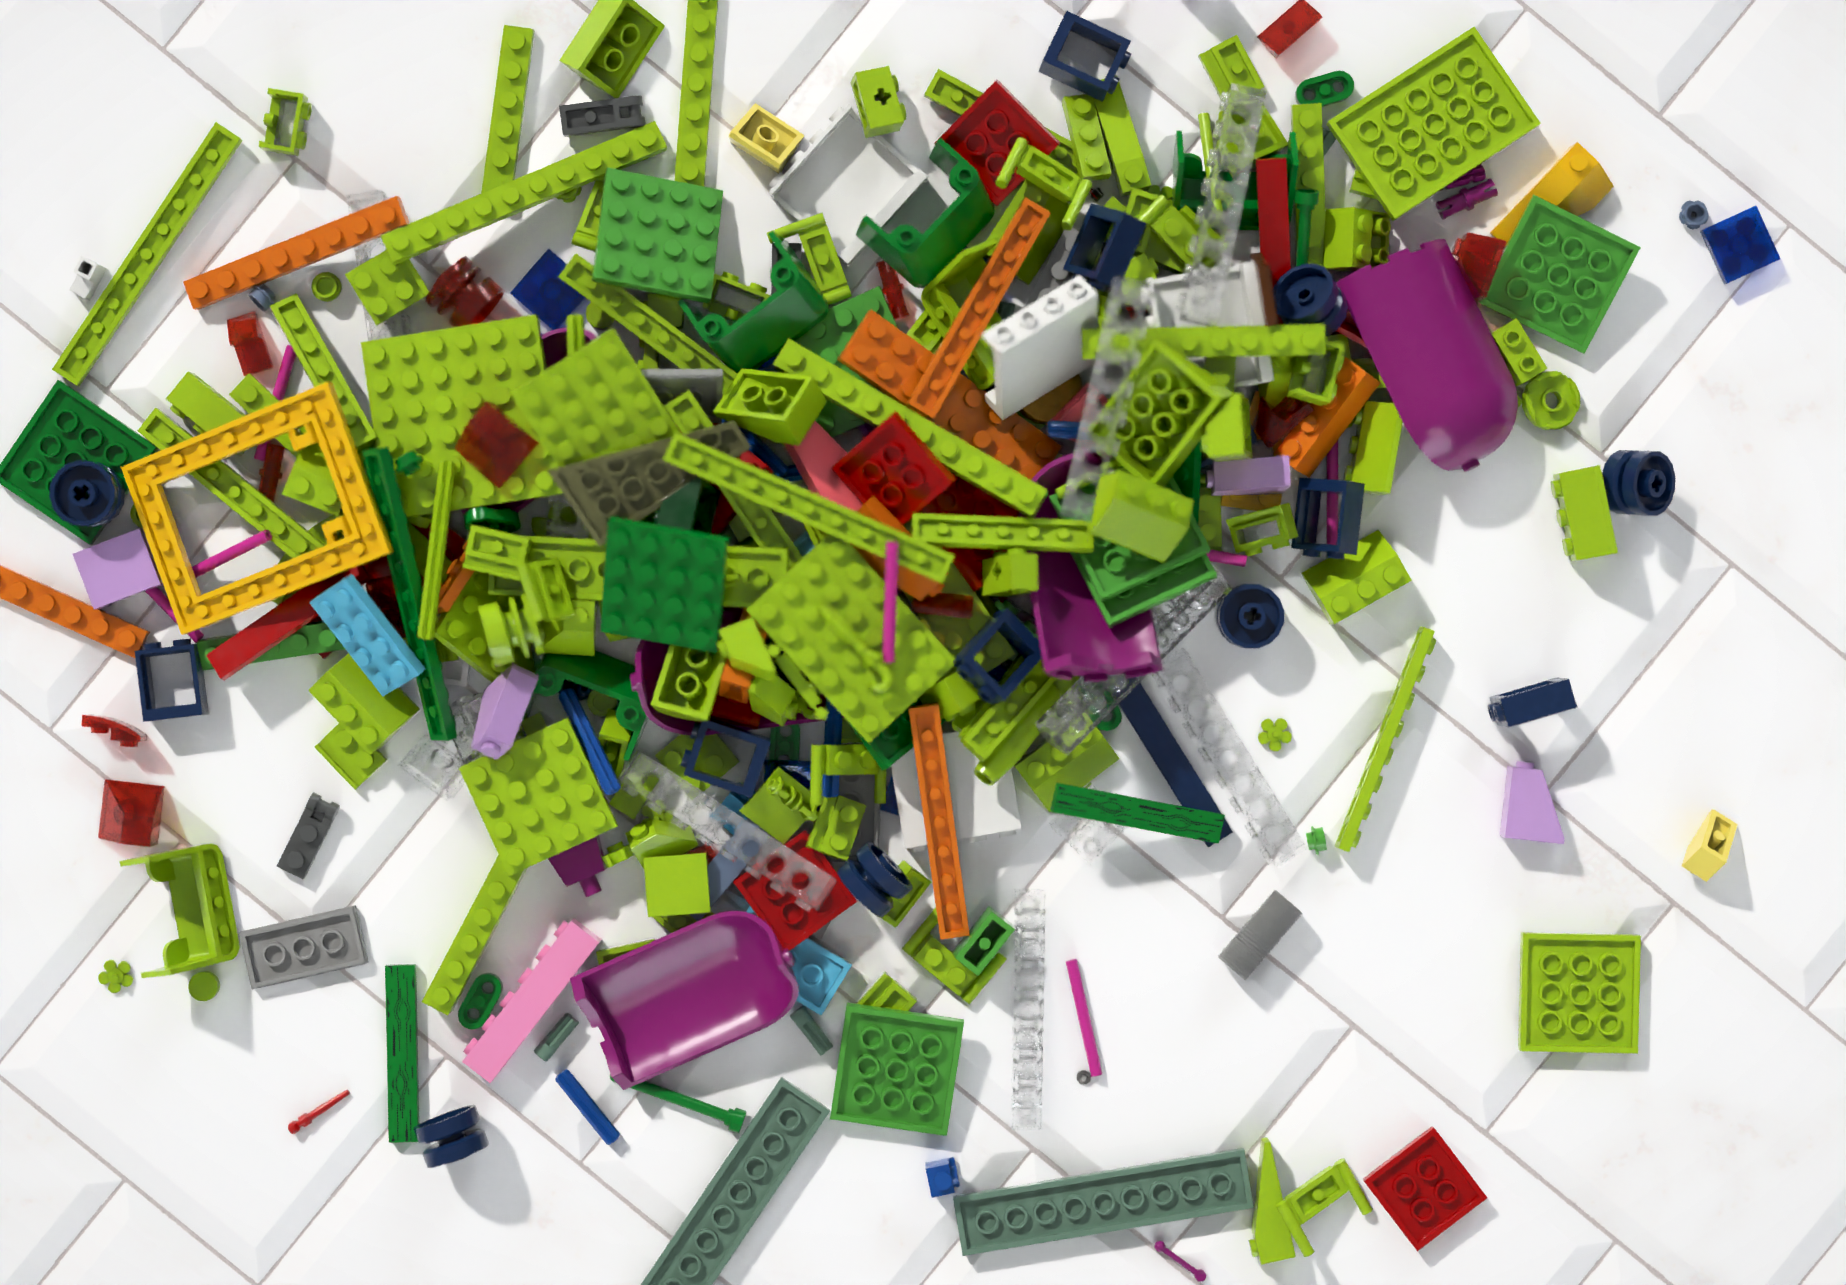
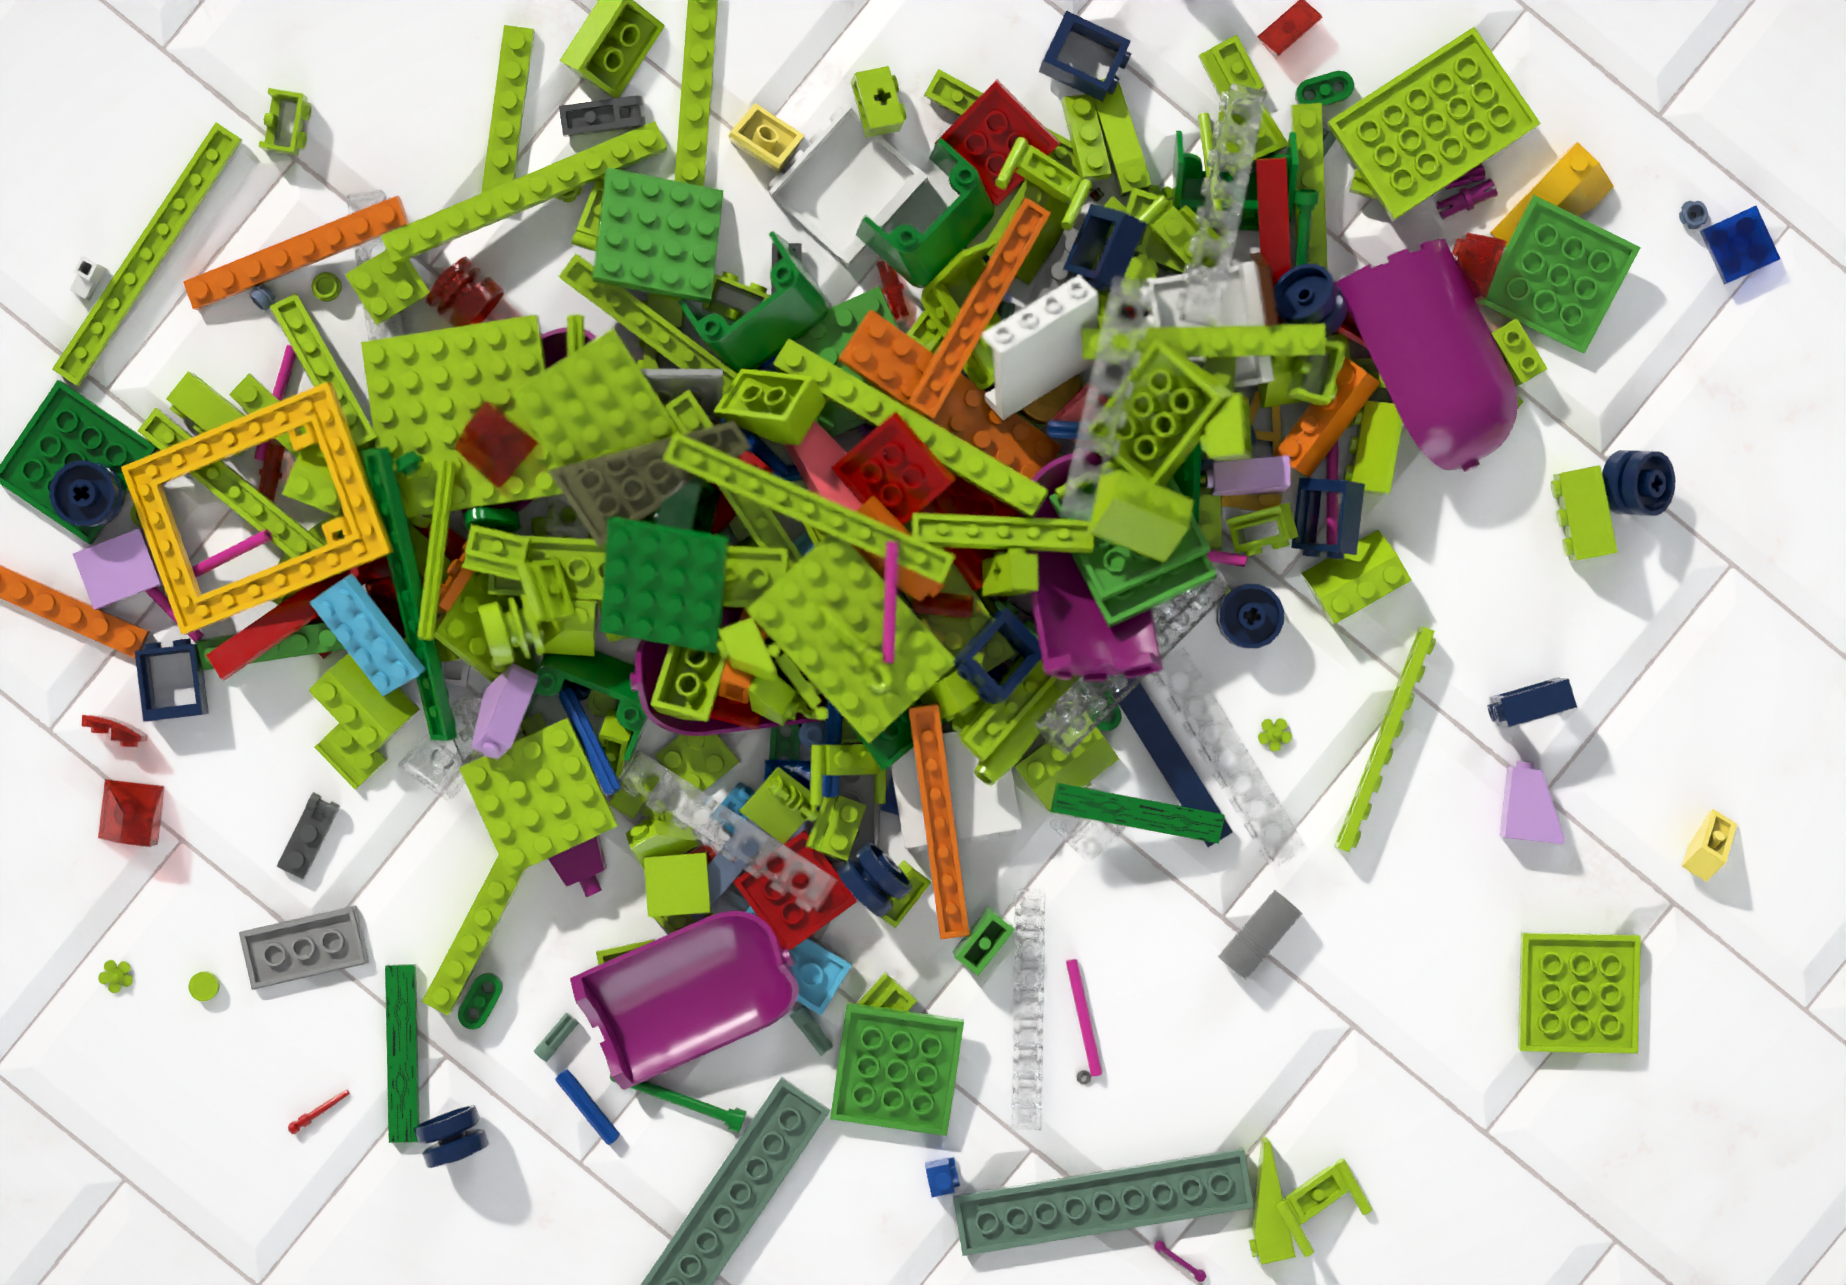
lime windscreen [119,843,240,979] -> none
clear red slope [227,311,274,377] -> none
bright pink brick [462,918,602,1083] -> none
clear blue plate [510,248,586,330] -> none
lime tile [586,302,615,329] -> none
lime plate [602,841,634,868] -> none
dark blue window [680,718,771,798] -> none
lime plate [766,213,852,305] -> none
lime plate [902,907,1007,1004] -> none
clear red slope [1255,396,1314,449] -> none
bright green plate [1306,826,1327,855] -> none
lime slope [1324,207,1391,272] -> none
red plate [1362,1126,1488,1251] -> none
lime tile [1522,371,1581,430] -> none
none -> medium blue plate [799,721,825,749]

